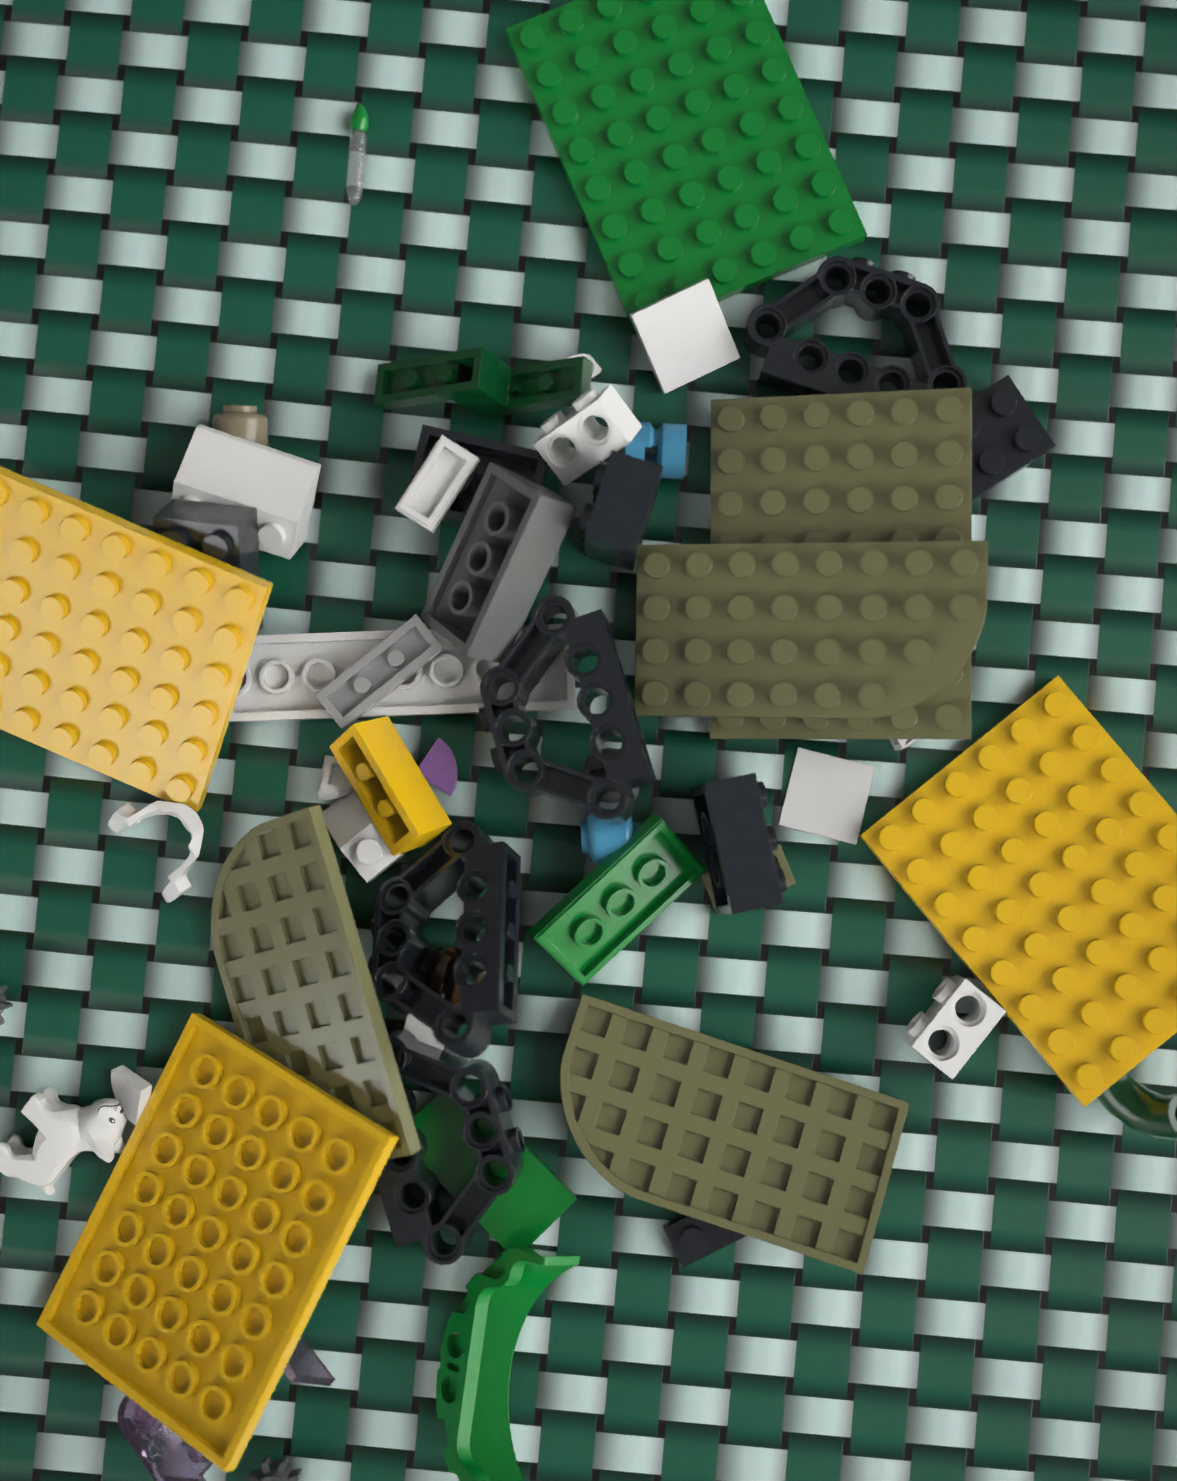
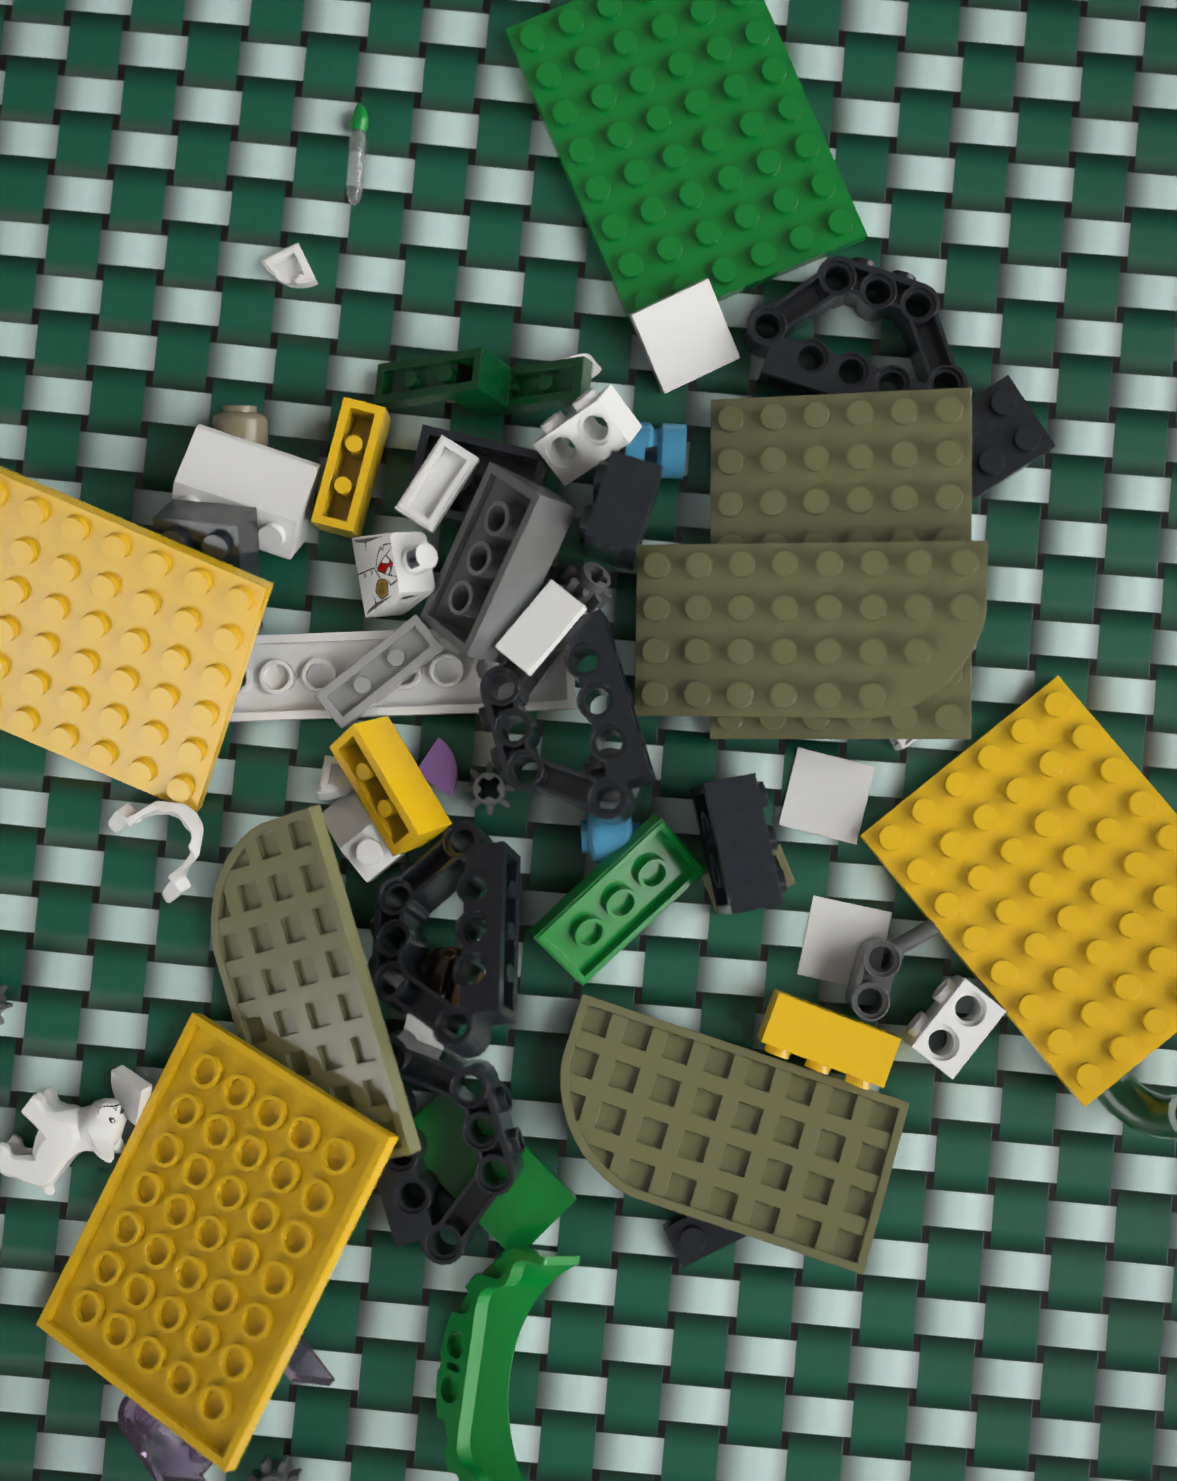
none -> white tile [260,243,318,288]
none -> yellow brick [311,397,392,538]
none -> white torso [352,531,438,618]
none -> dark grey gear [463,762,516,815]
none -> white tile [495,579,587,677]
none -> dark grey gear [559,560,612,613]
none -> yellow brick [757,988,901,1090]
none -> white sticker [797,895,892,991]
none -> dark grey beam [845,919,939,1021]

